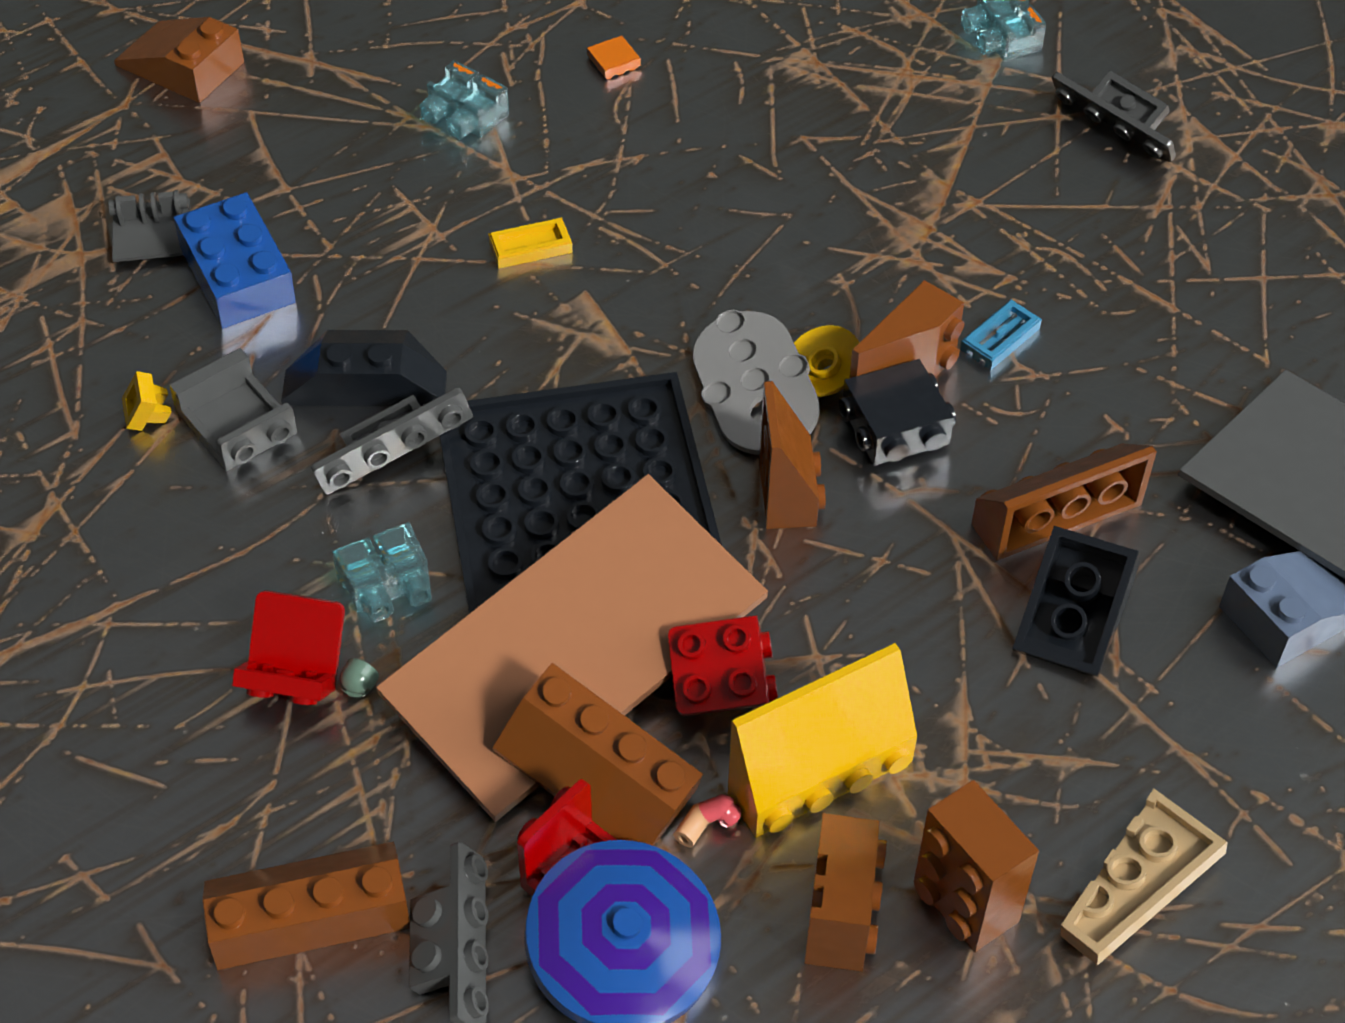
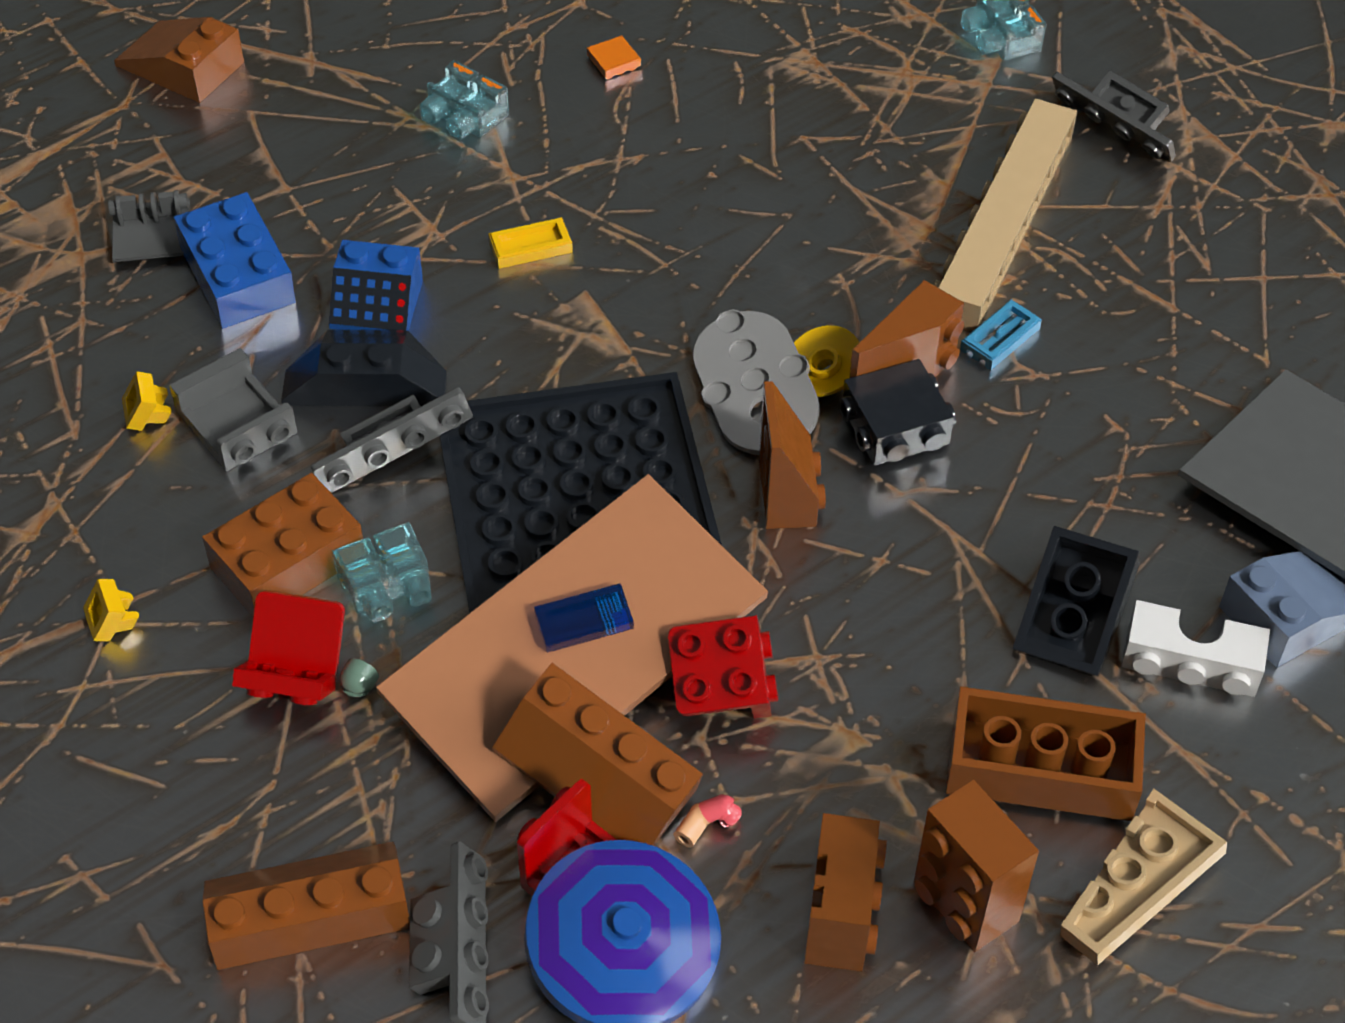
yellow slope [727,643,917,838] -> none
dark orange slope [971,443,1157,561] -> none
none -> yellow tile [83,579,139,642]
none -> dark orange brick [202,472,366,617]
none -> slope [329,240,423,331]
none -> clear blue tile [534,583,634,653]
none -> tan brick [934,98,1077,332]
none -> dark orange brick [946,686,1146,821]
none -> white arch [1121,600,1270,697]

